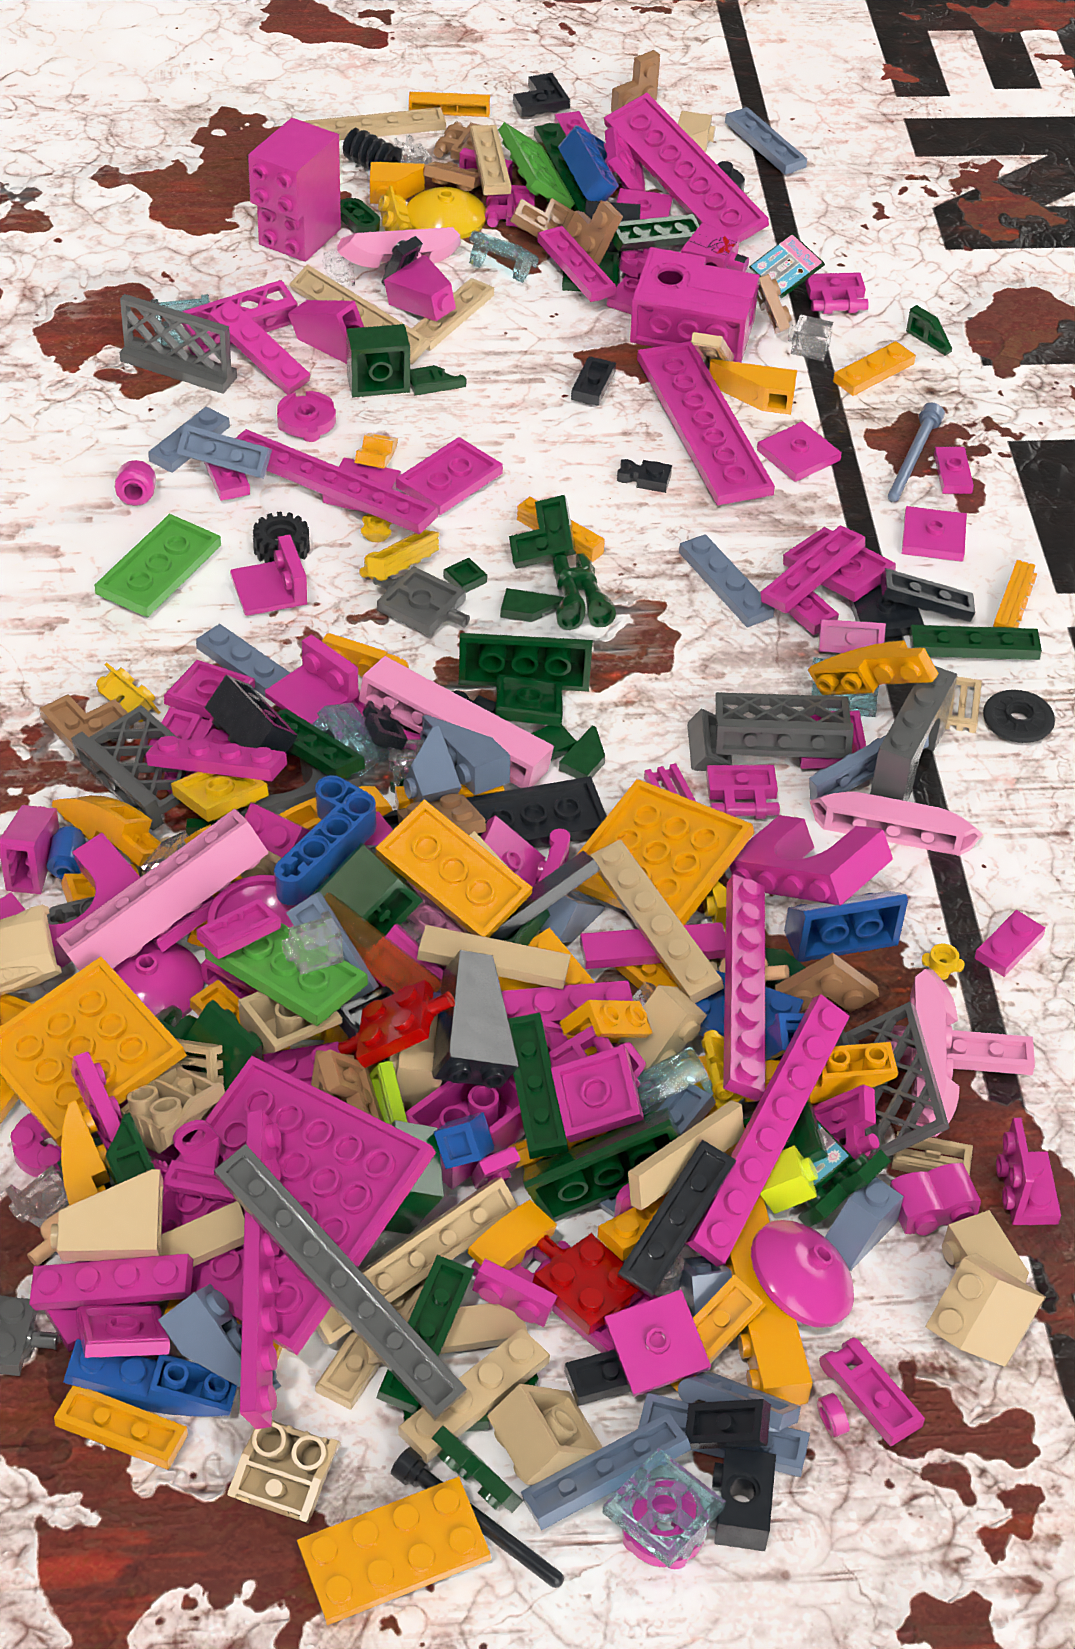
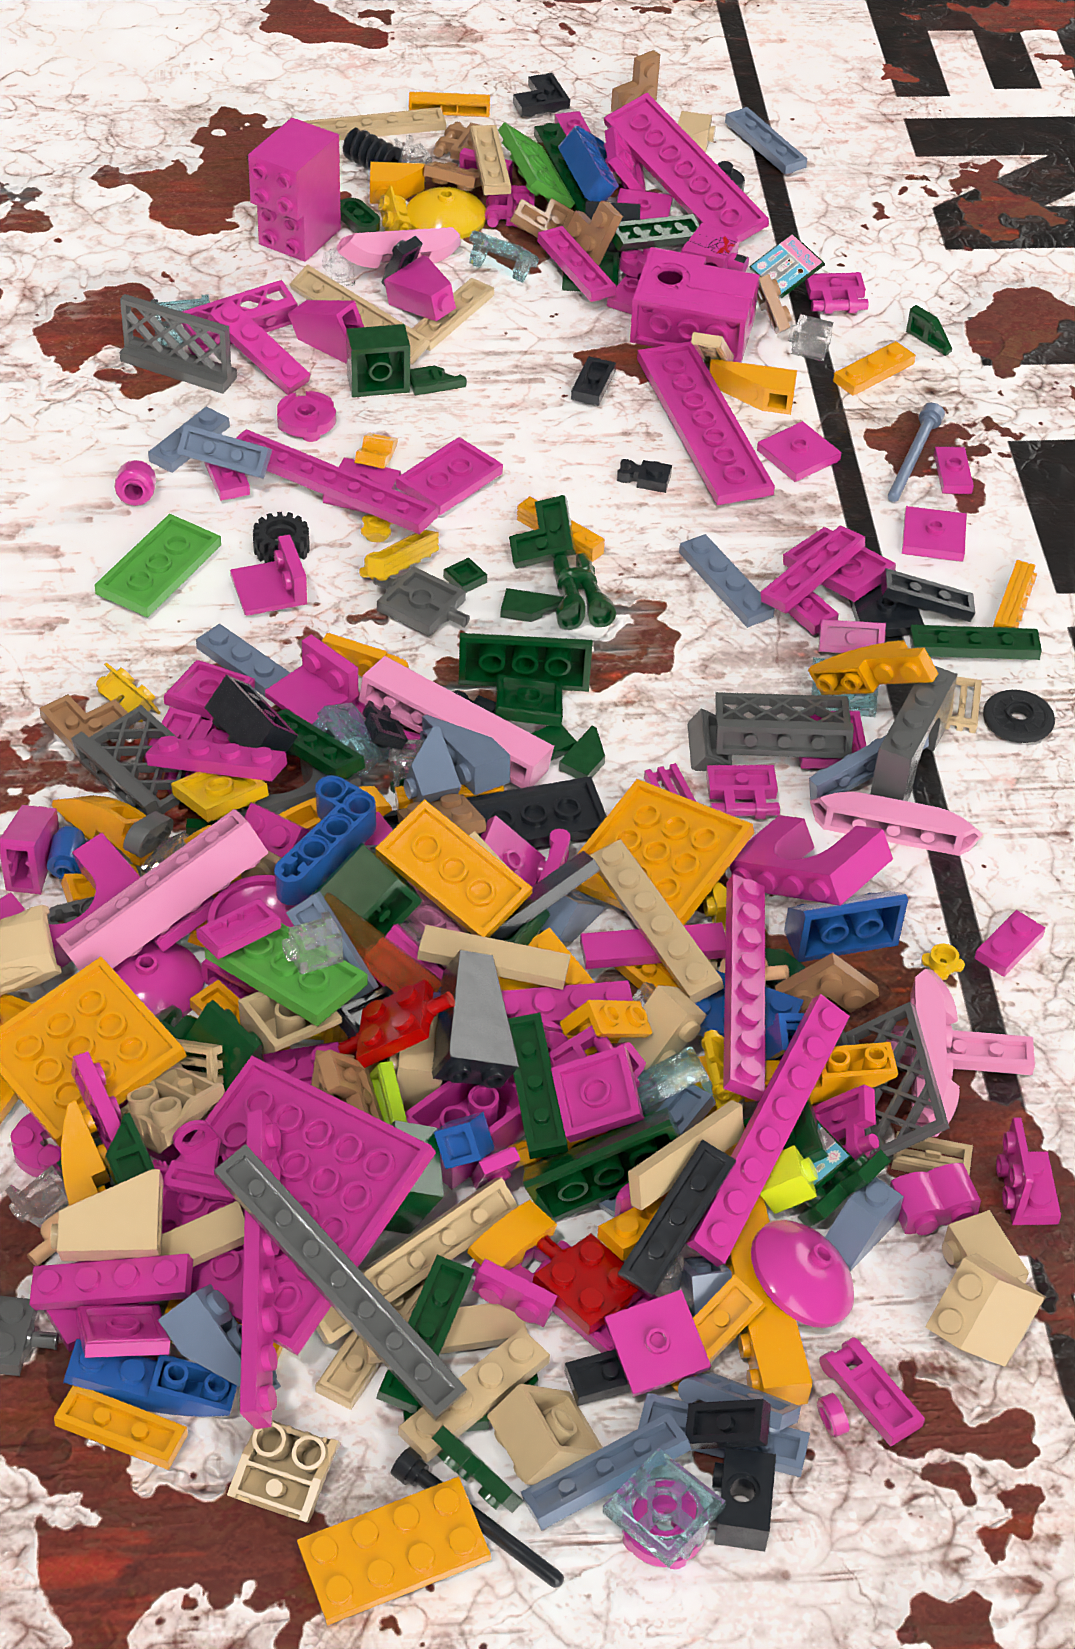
none -> dark grey beam [123,811,174,858]

